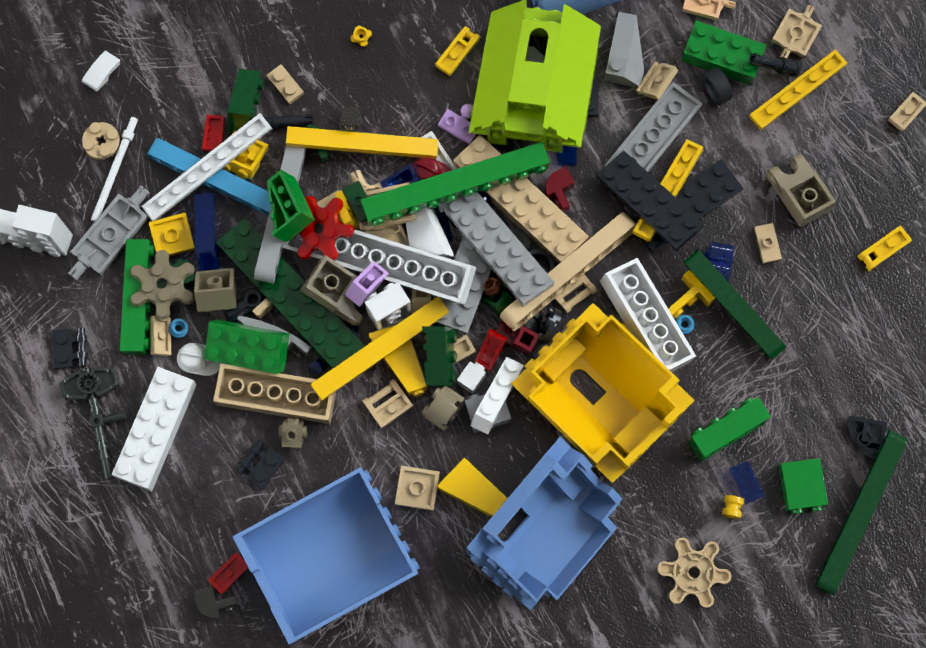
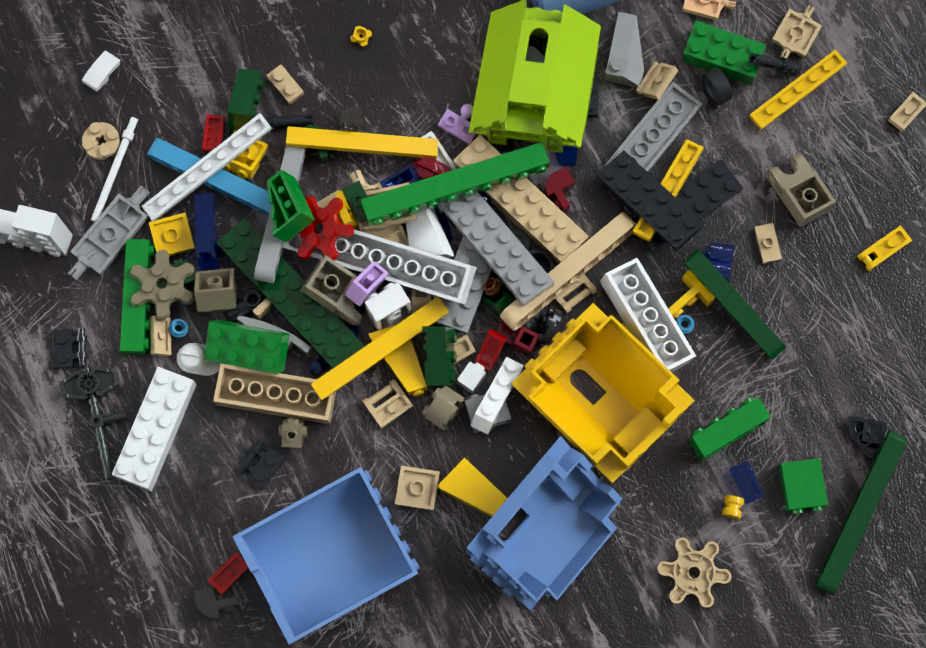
yellow plate [435,26,481,76] -> none

